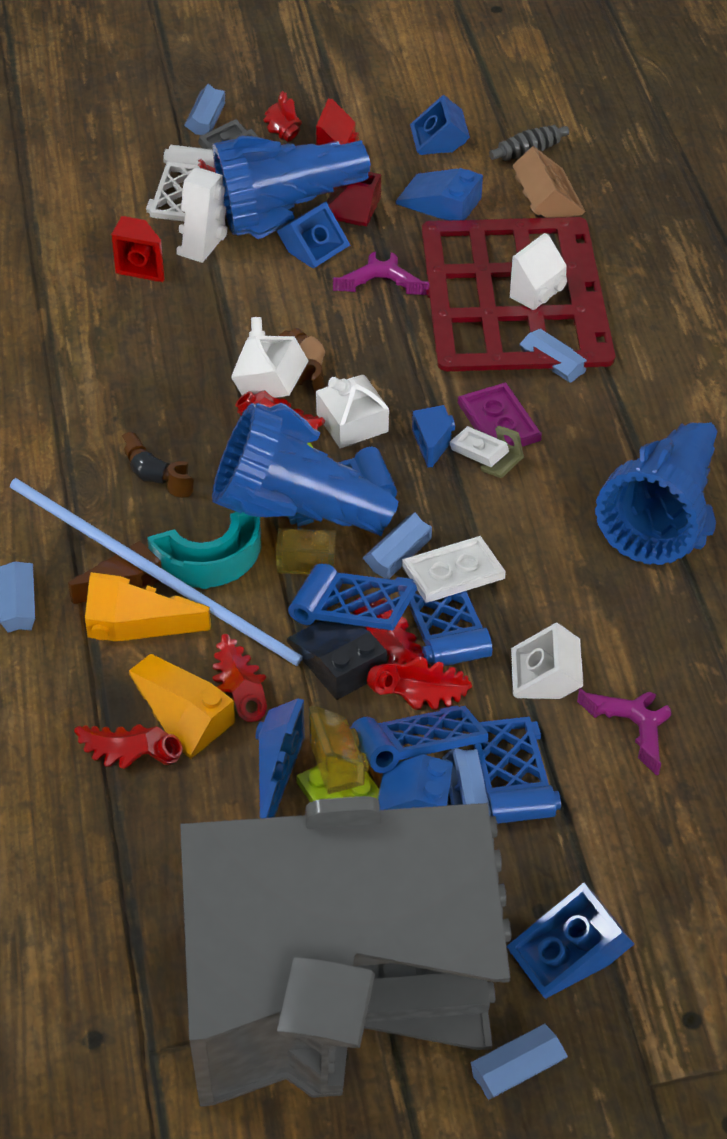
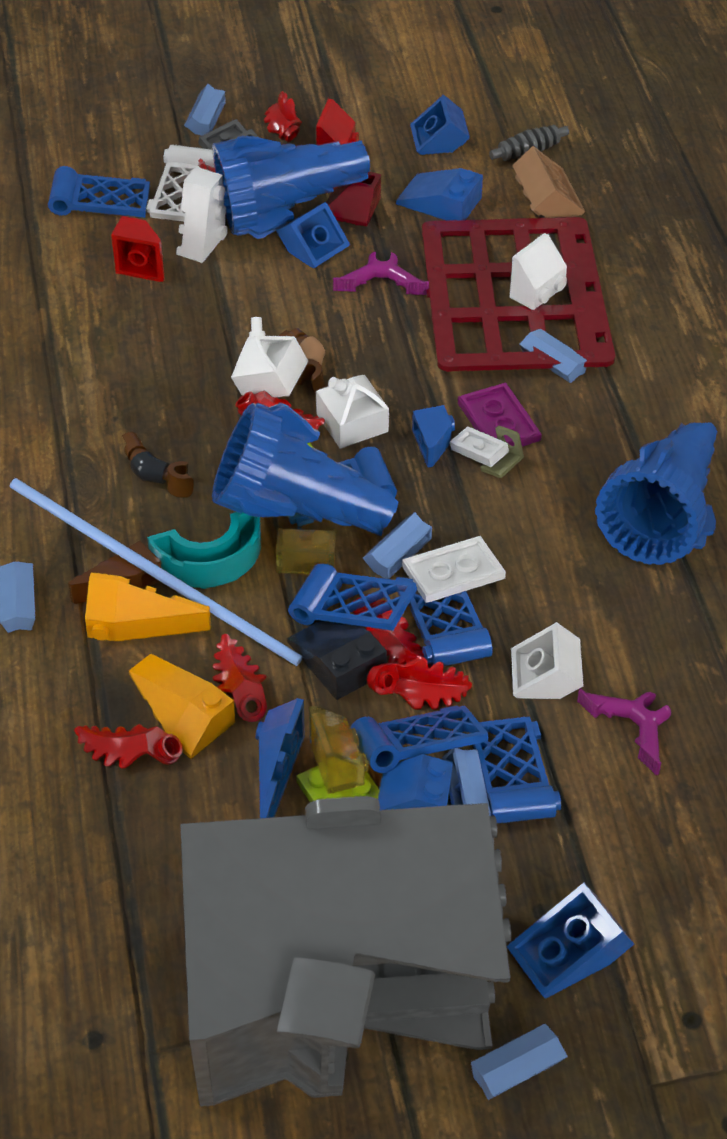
none -> blue piece [48,166,150,218]

